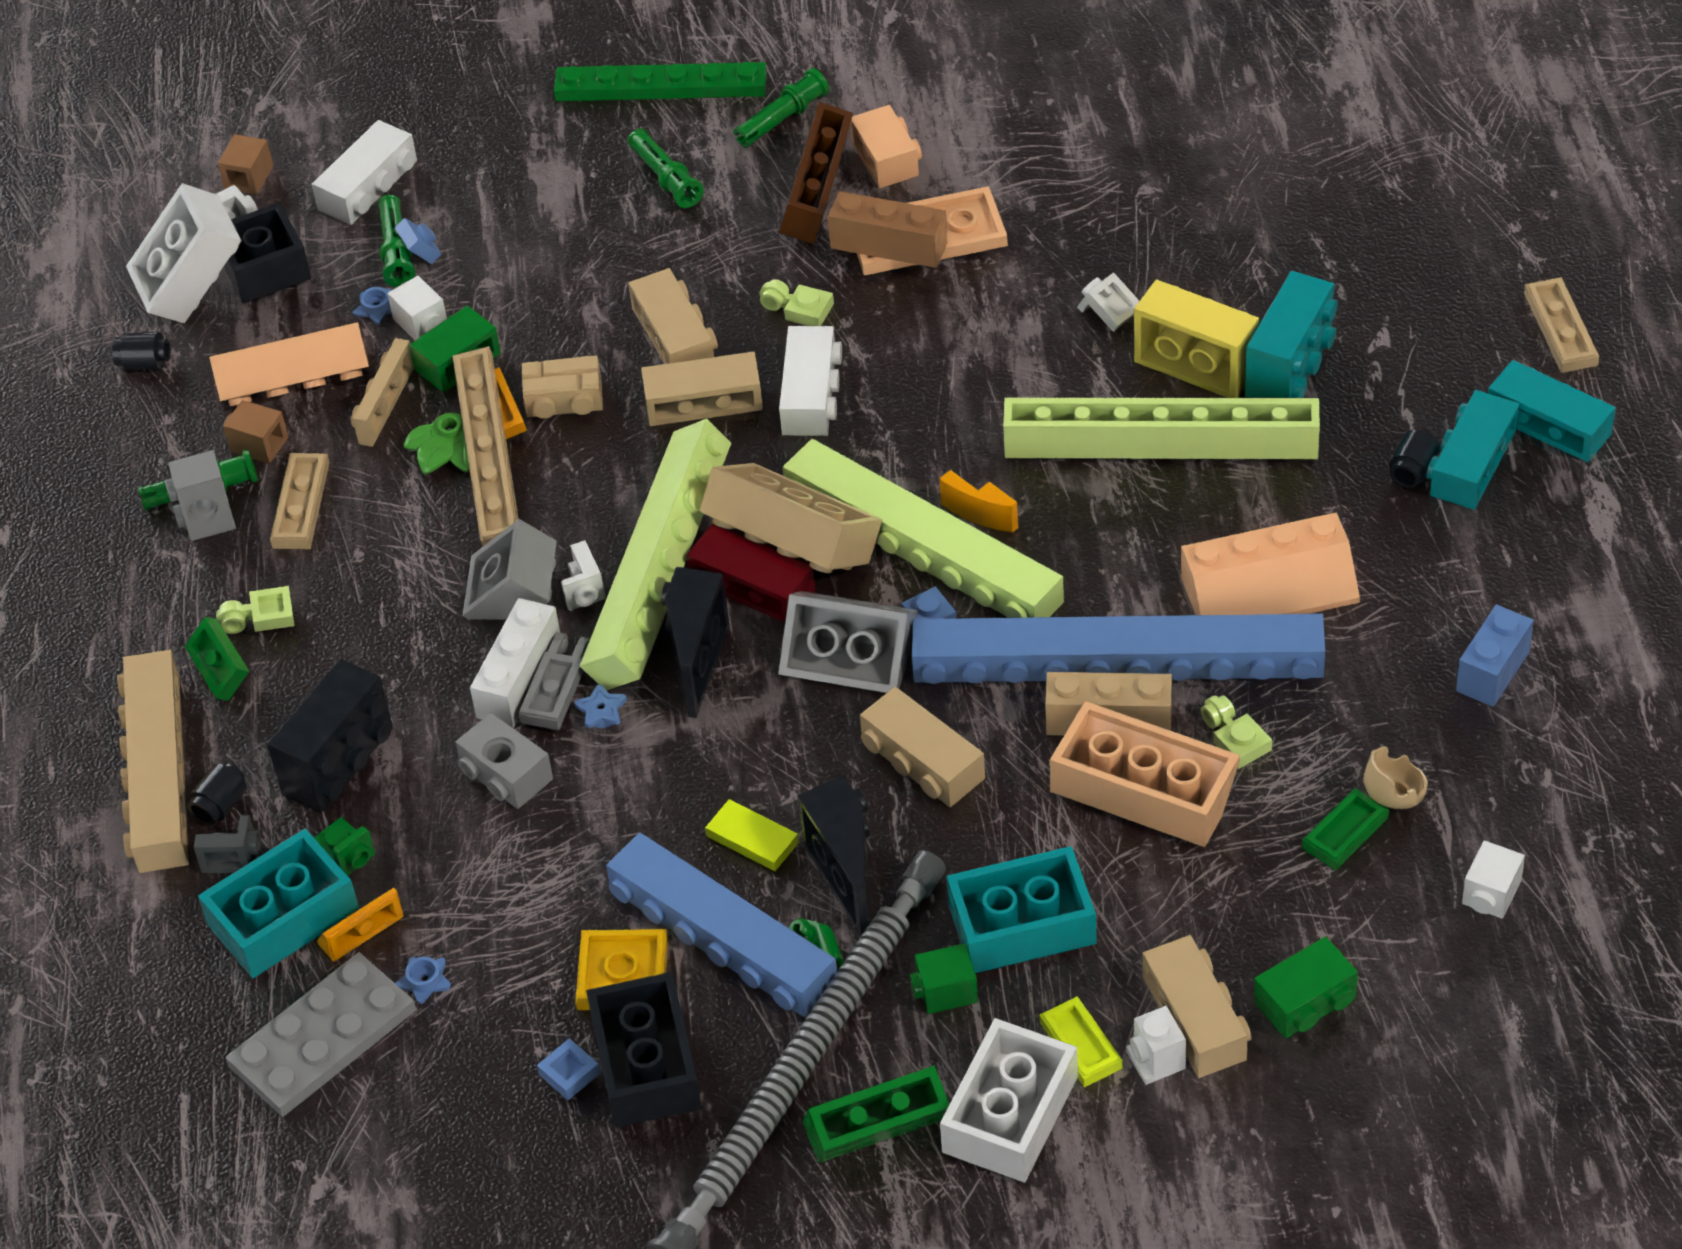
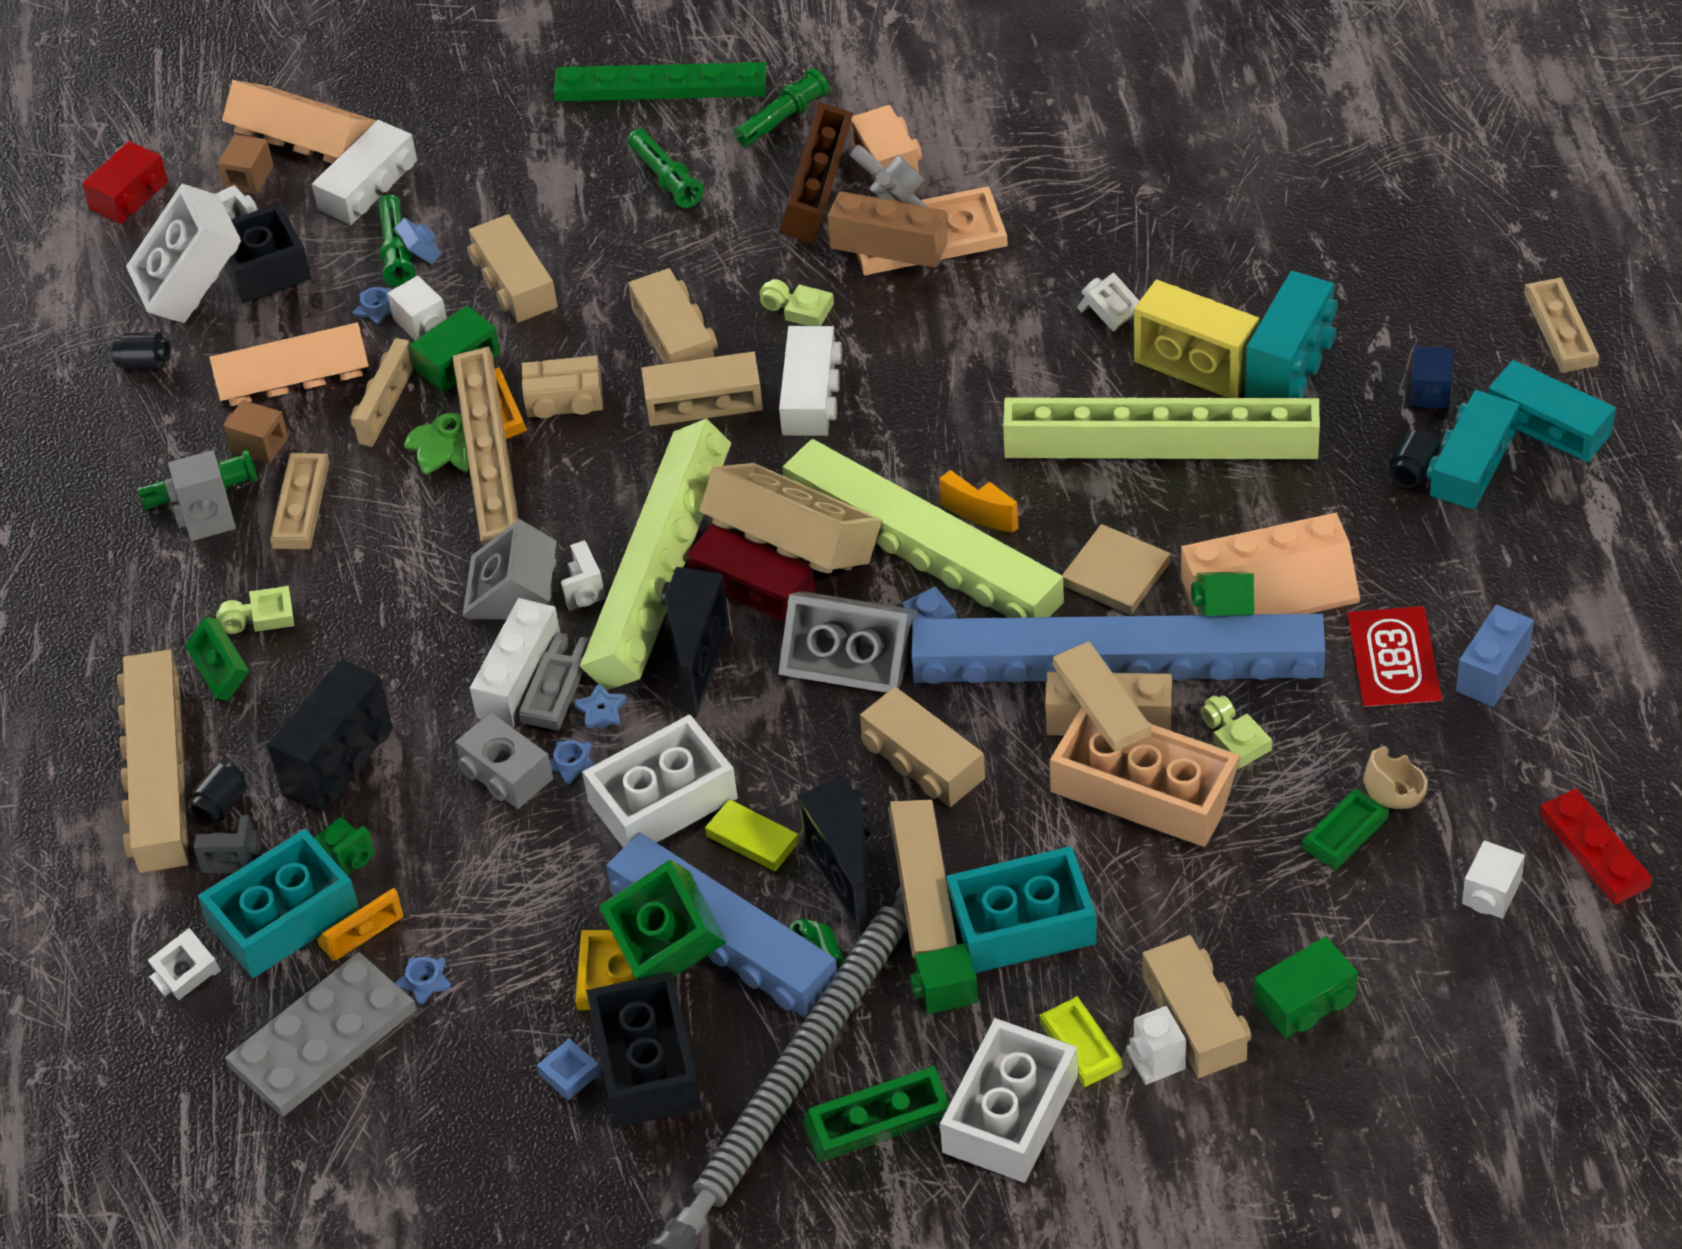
none -> red brick [82,141,168,224]
none -> white brick [148,928,221,1000]
none -> light nougat slope [222,80,377,163]
none -> tan brick [467,214,558,323]
none -> medium blue plate [550,740,596,785]
none -> white brick [583,714,738,848]
none -> green brick [599,859,727,979]
none -> light grey bar [850,145,928,207]
none -> tan tile [888,800,957,959]
none -> tan tile [1053,641,1151,752]
none -> tan tile [1062,524,1171,615]
none -> green brick [1191,571,1254,616]
none -> red sticker [1347,606,1442,707]
none -> dark blue brick [1410,346,1453,409]
none -> red plate [1539,788,1652,905]

